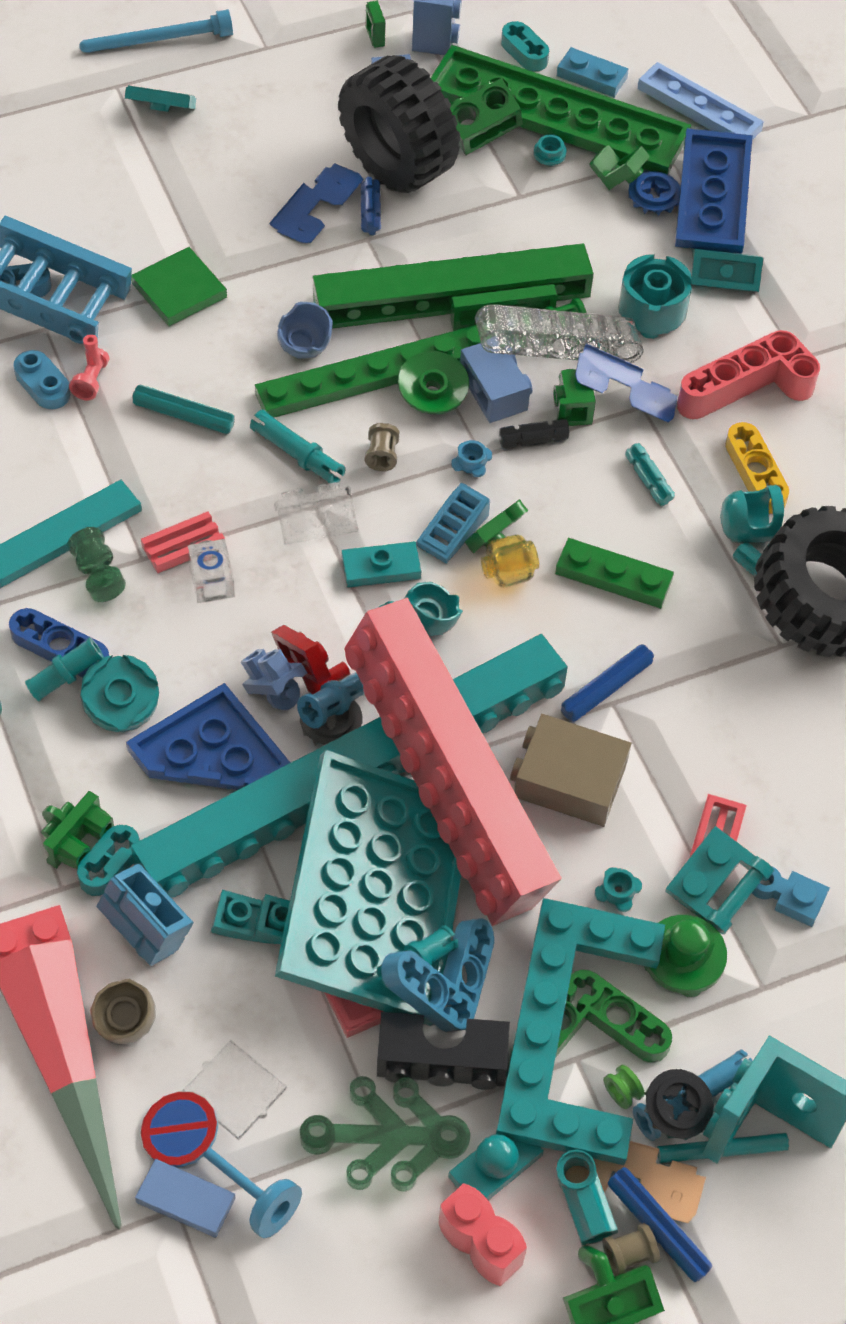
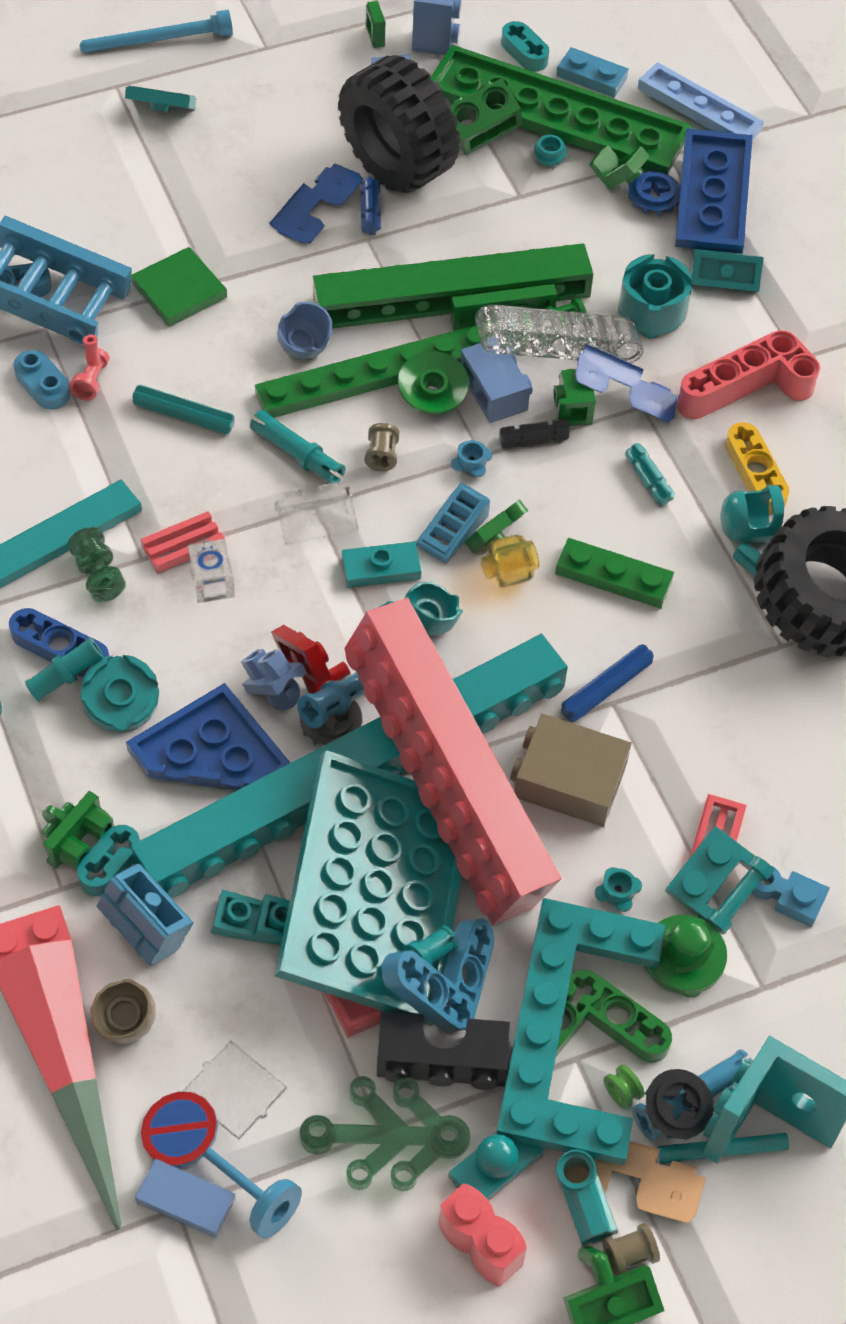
blue axle [608,1167,712,1282] -> none

